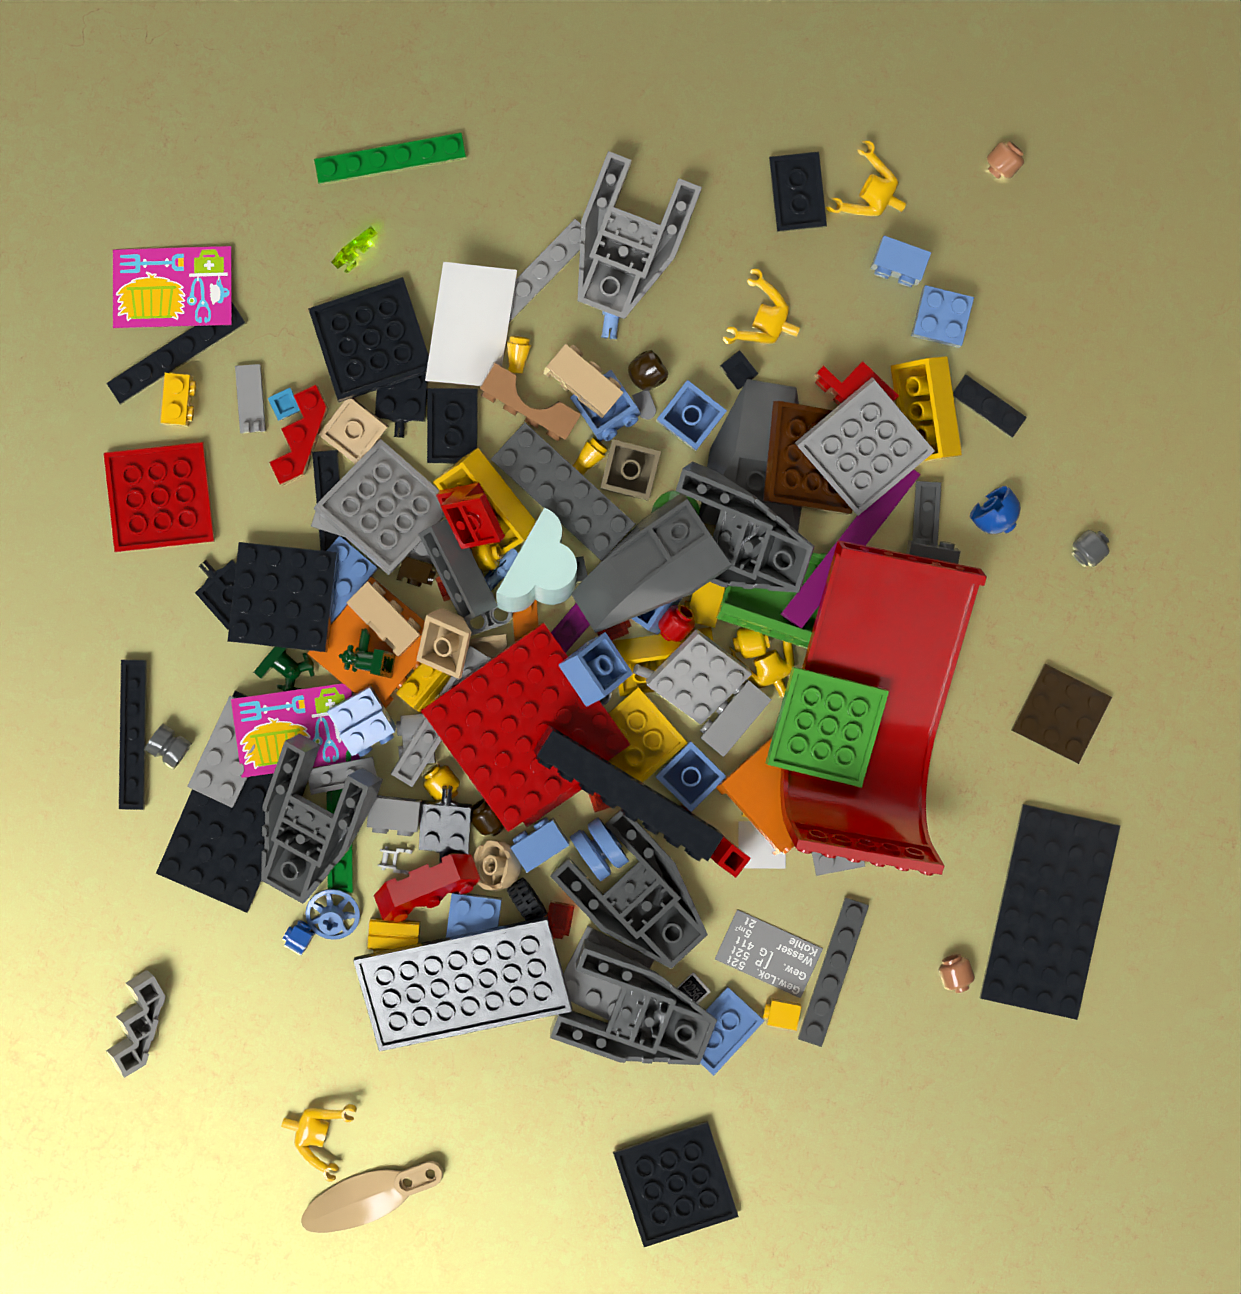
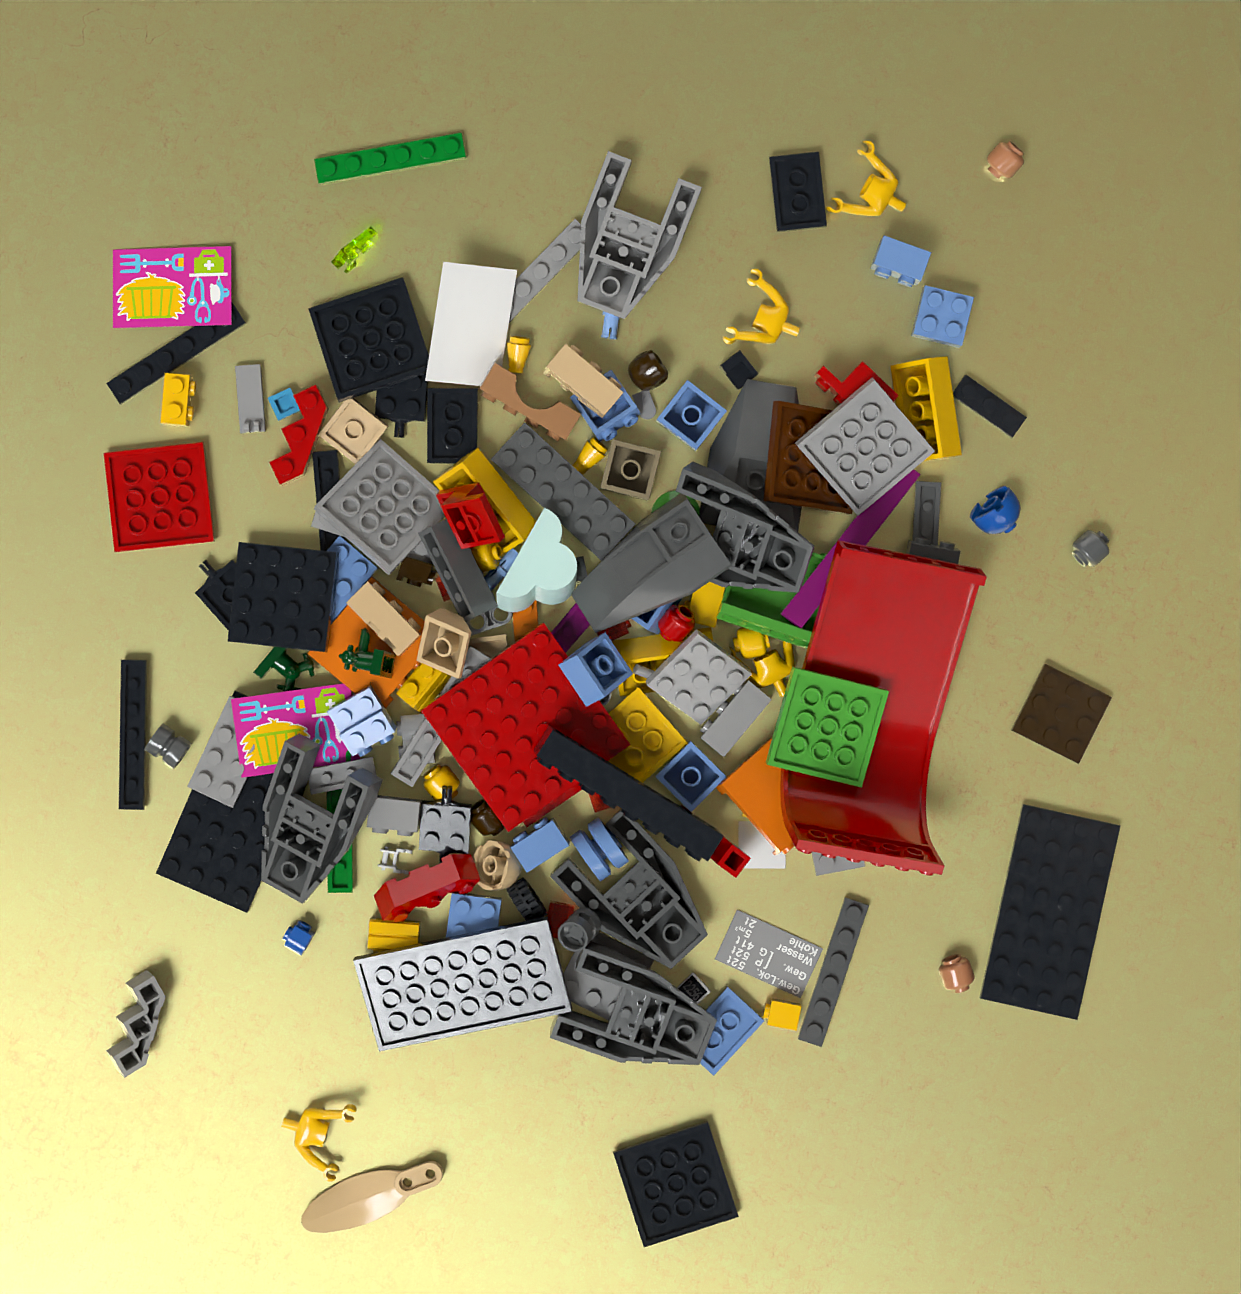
medium blue wheel [305,889,360,940] -> none
none -> dark grey wheel [558,908,601,952]

